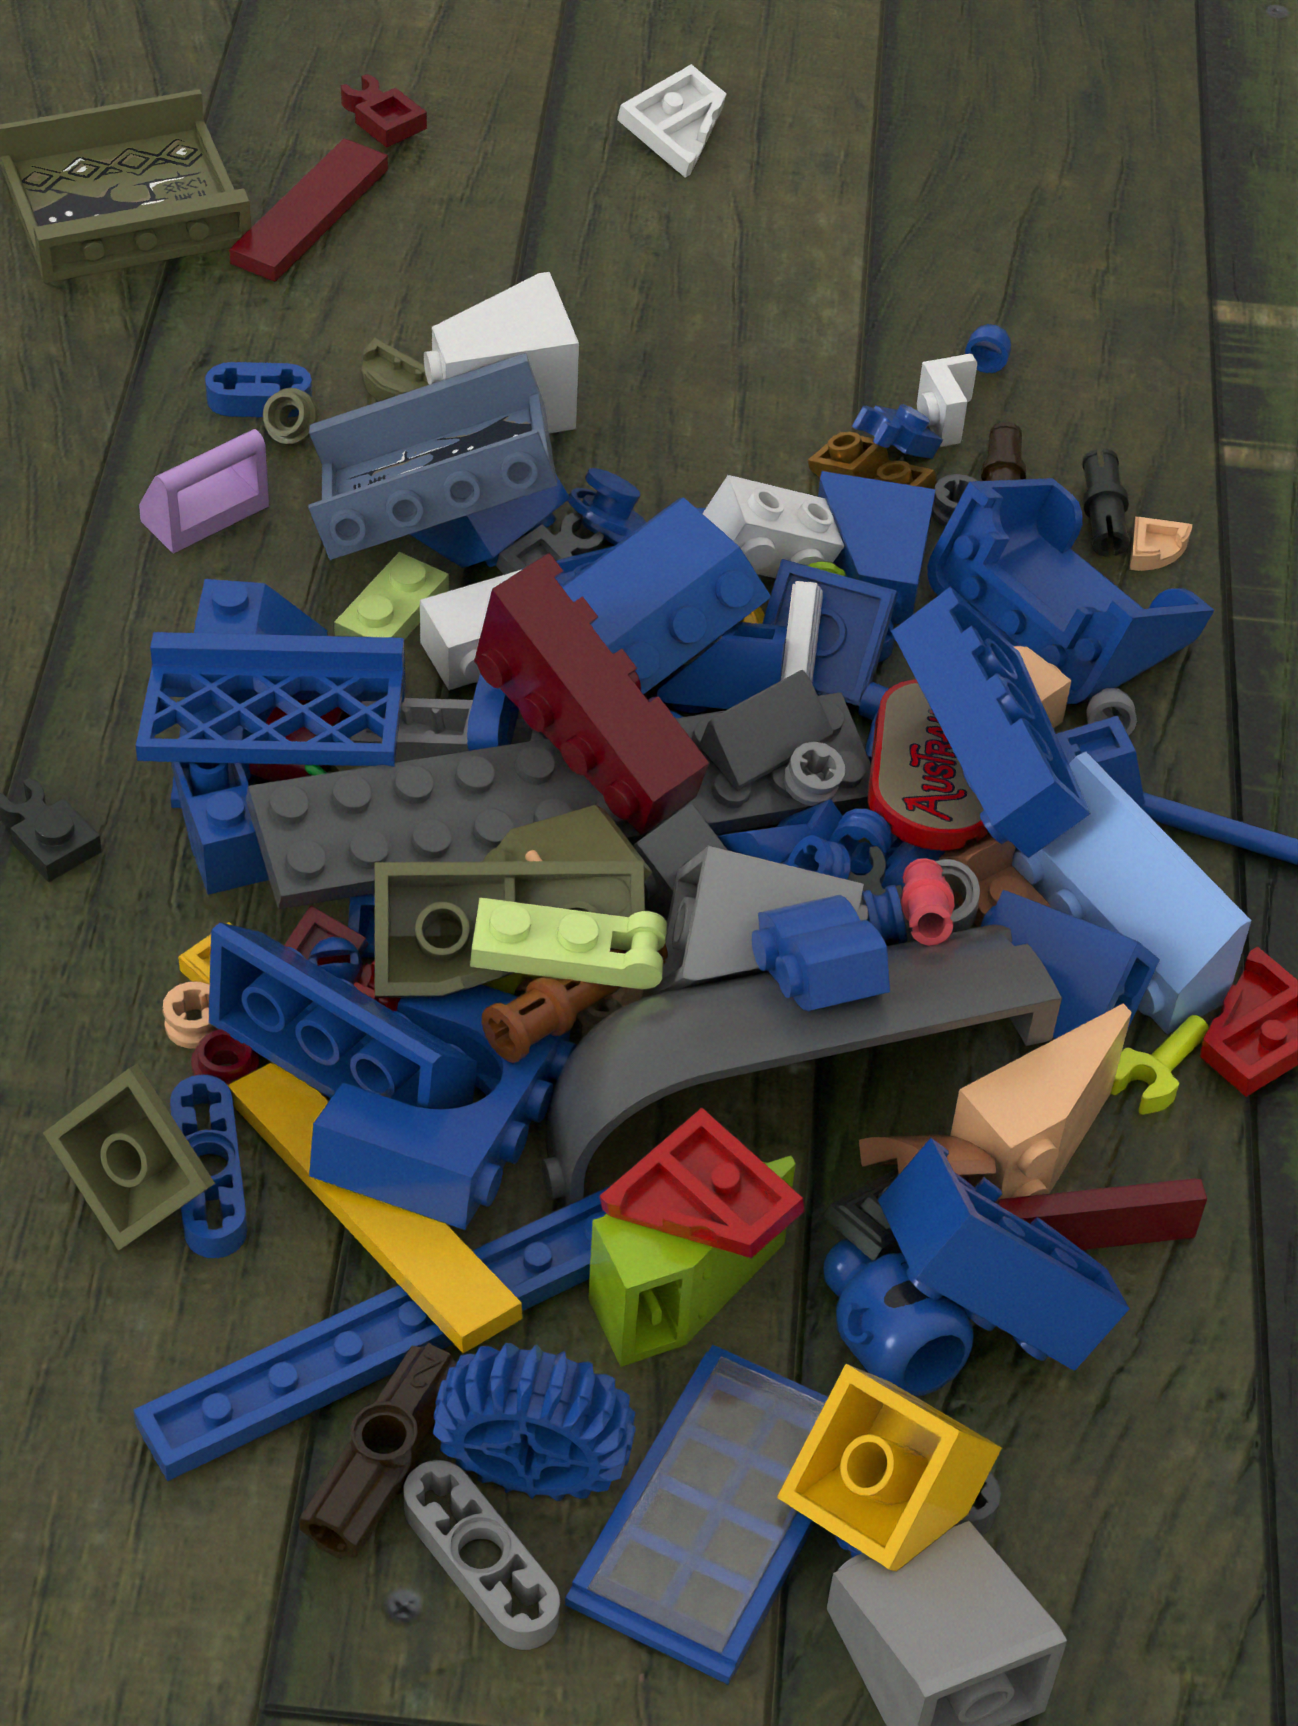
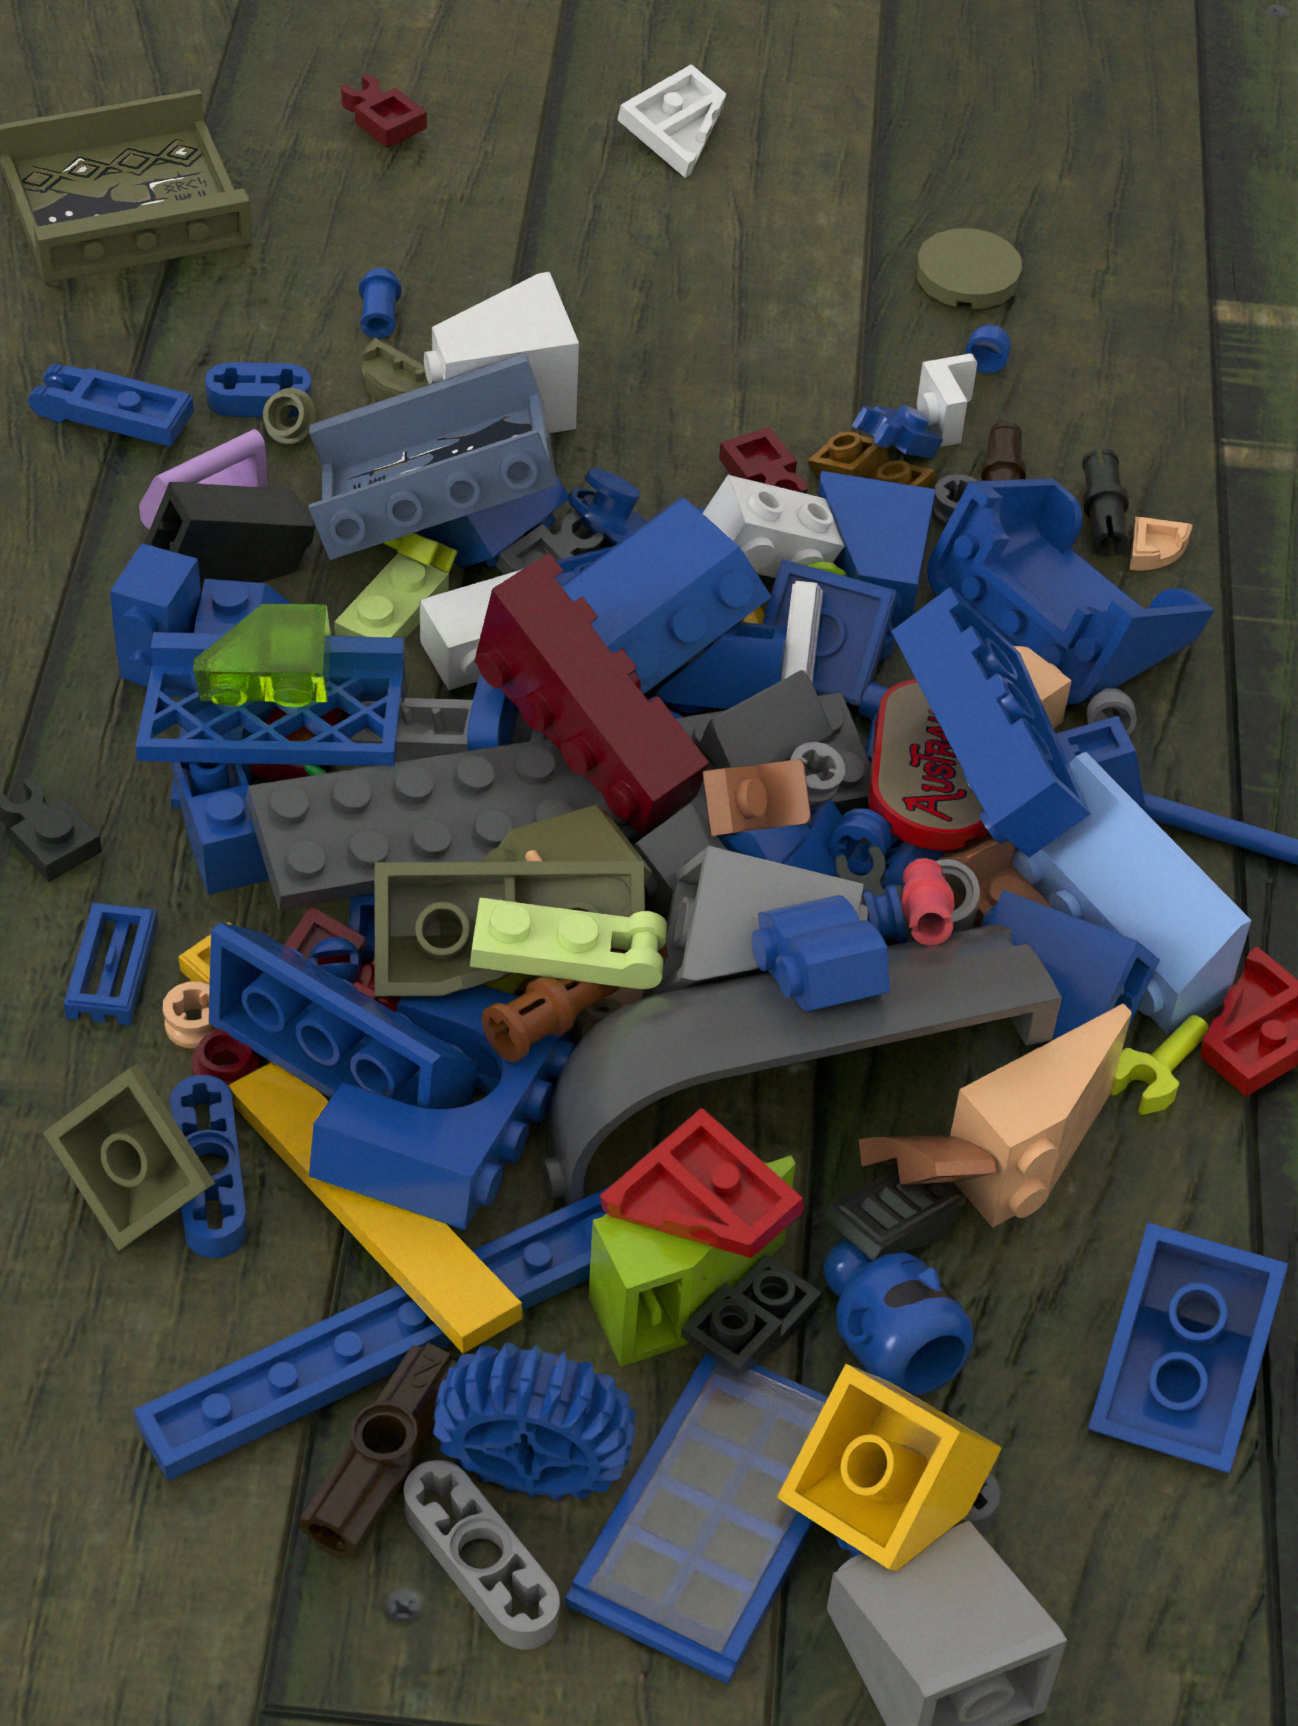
dark red tile [229,138,388,282] -> none
blue bush [787,835,851,880] -> none
blue wedge [878,1137,1130,1371] -> none
dark red tile [997,1178,1207,1250] -> none
none -> blue hinge [27,363,194,447]
none -> blue tile [64,903,158,1026]
none -> blue brick [110,543,201,686]
none -> pearl dark grey slope [144,482,316,594]
none -> clear neon green slope [193,604,331,707]
none -> blue pin [359,268,402,338]
none -> neon yellow bar [383,532,458,573]
none -> pearl dark grey slope [681,1254,822,1376]
none -> nougat slope [703,759,811,836]
none -> dark red plate [719,427,808,494]
none -> olive tile [916,228,1023,309]
none -> blue slope [1088,1223,1288,1474]

